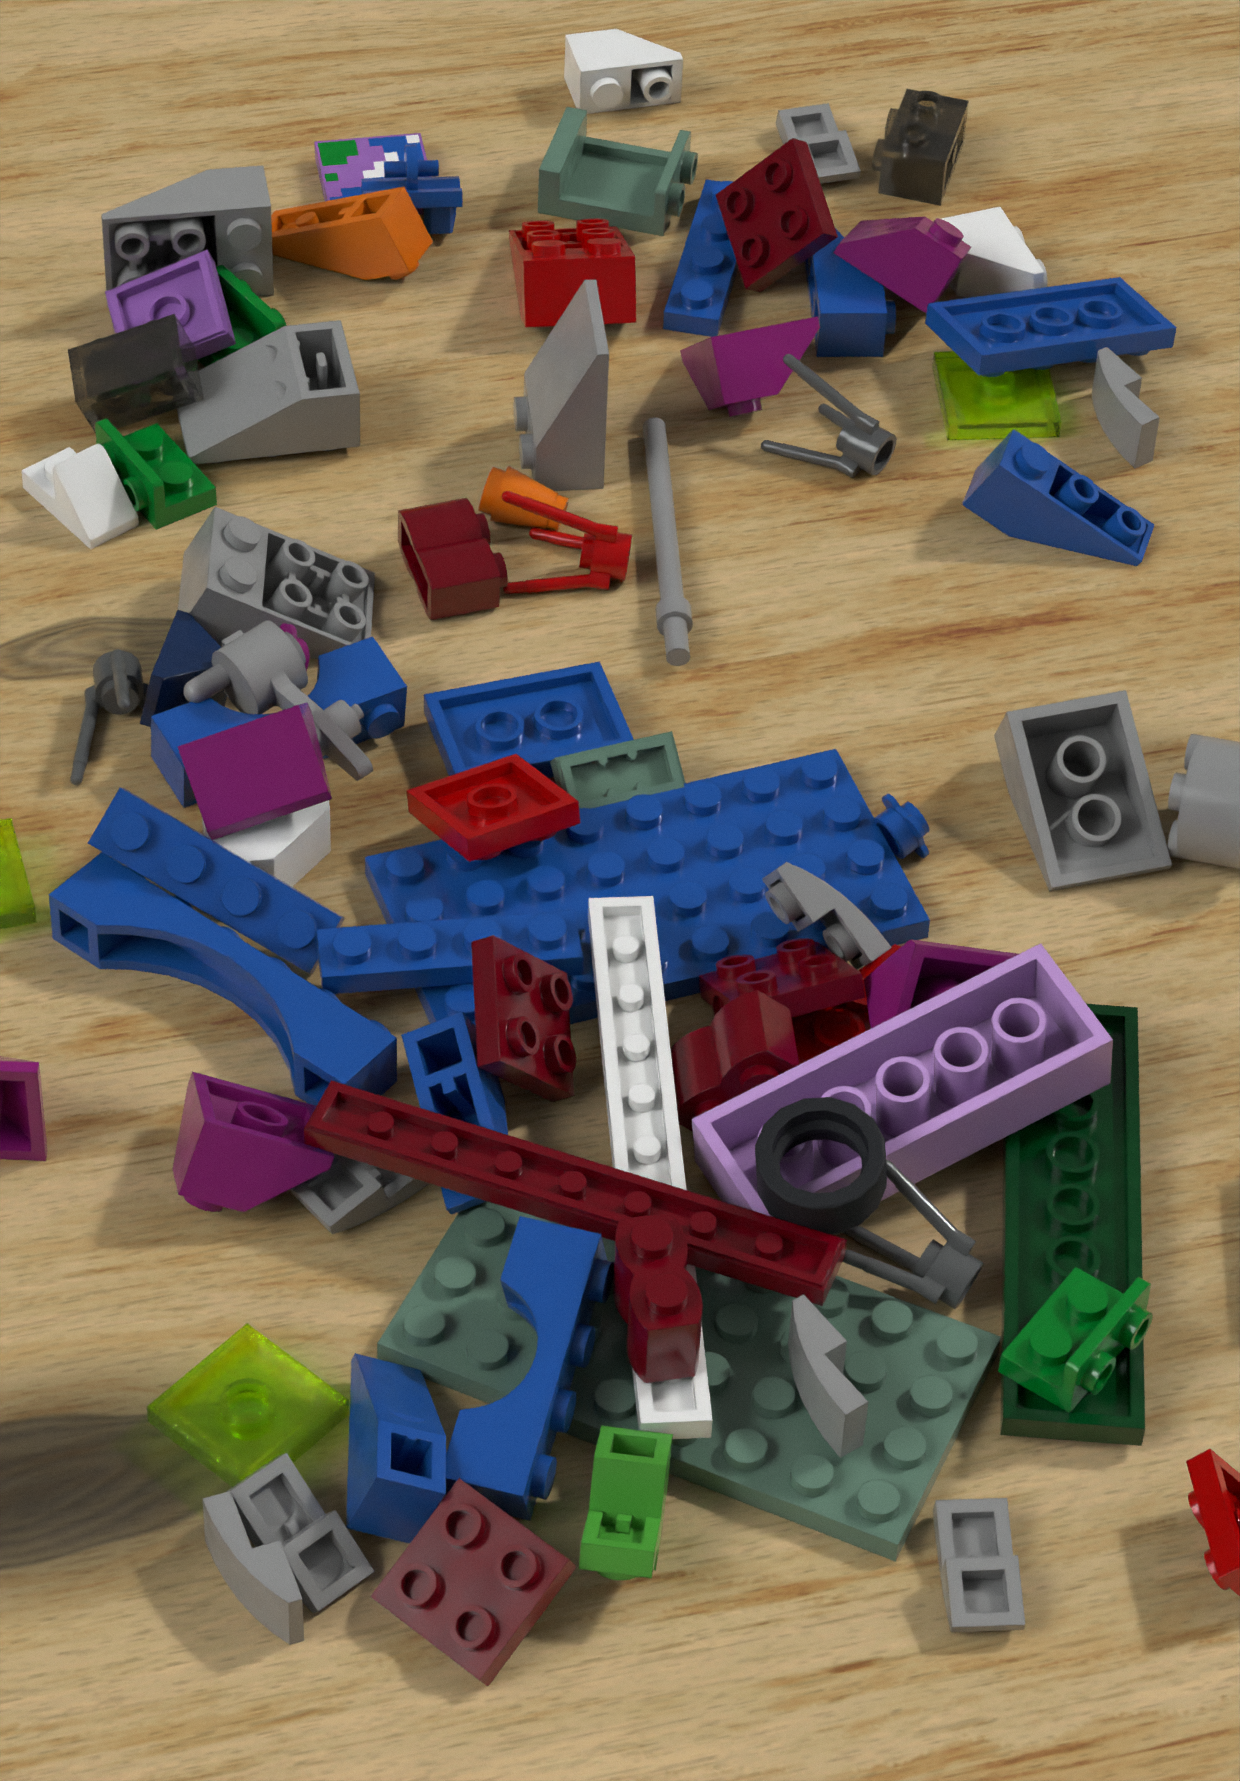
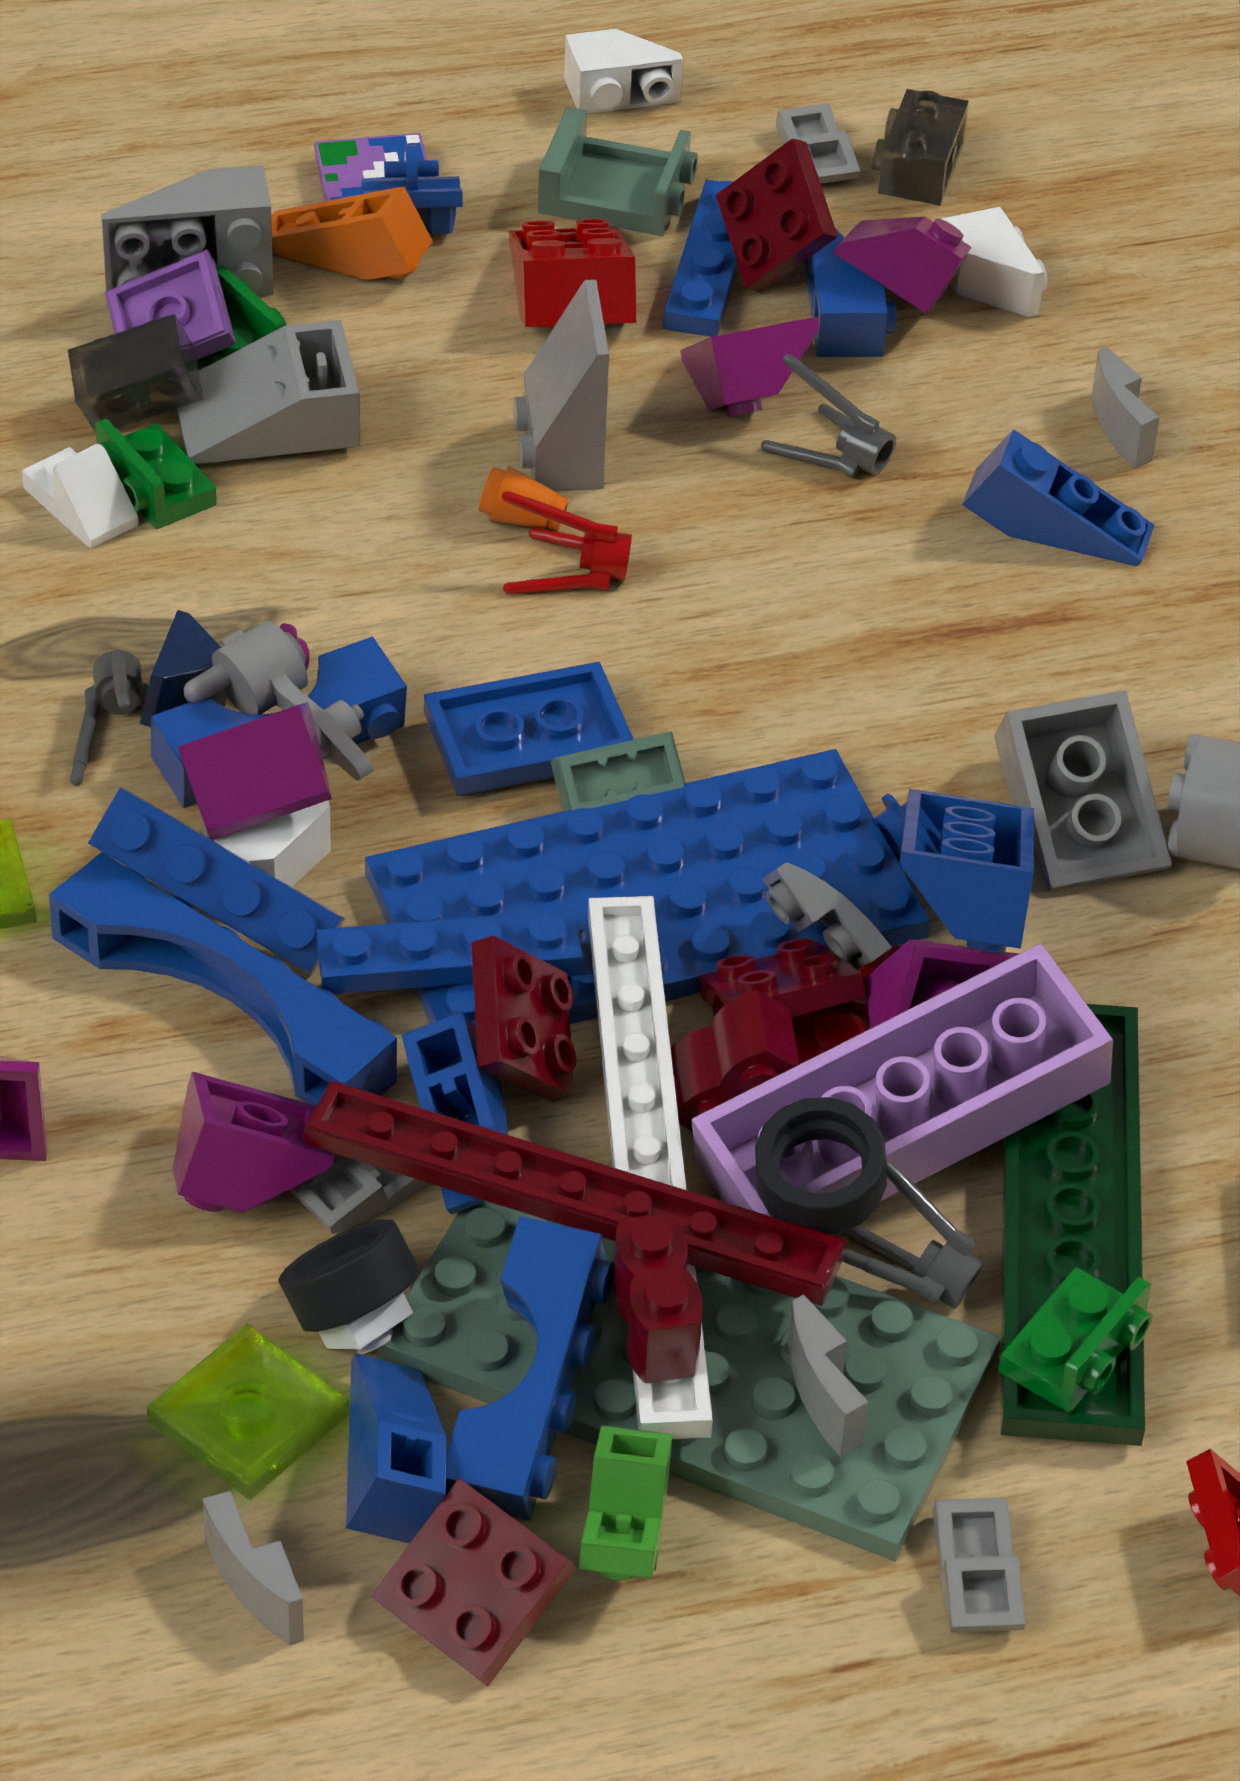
light grey slope [178,507,375,659] -> none
light grey slope [226,1453,375,1613] -> none
dark red brick [398,498,508,620] -> none
red plate [406,754,580,862] -> none
light grey bar [643,418,693,666] -> none
blue plate [925,277,1177,377] -> none
clear neon green plate [932,351,1062,440] -> none
none -> black tyre [278,1220,420,1332]
none -> white plate [319,1292,413,1354]
none -> blue slope [899,788,1034,953]

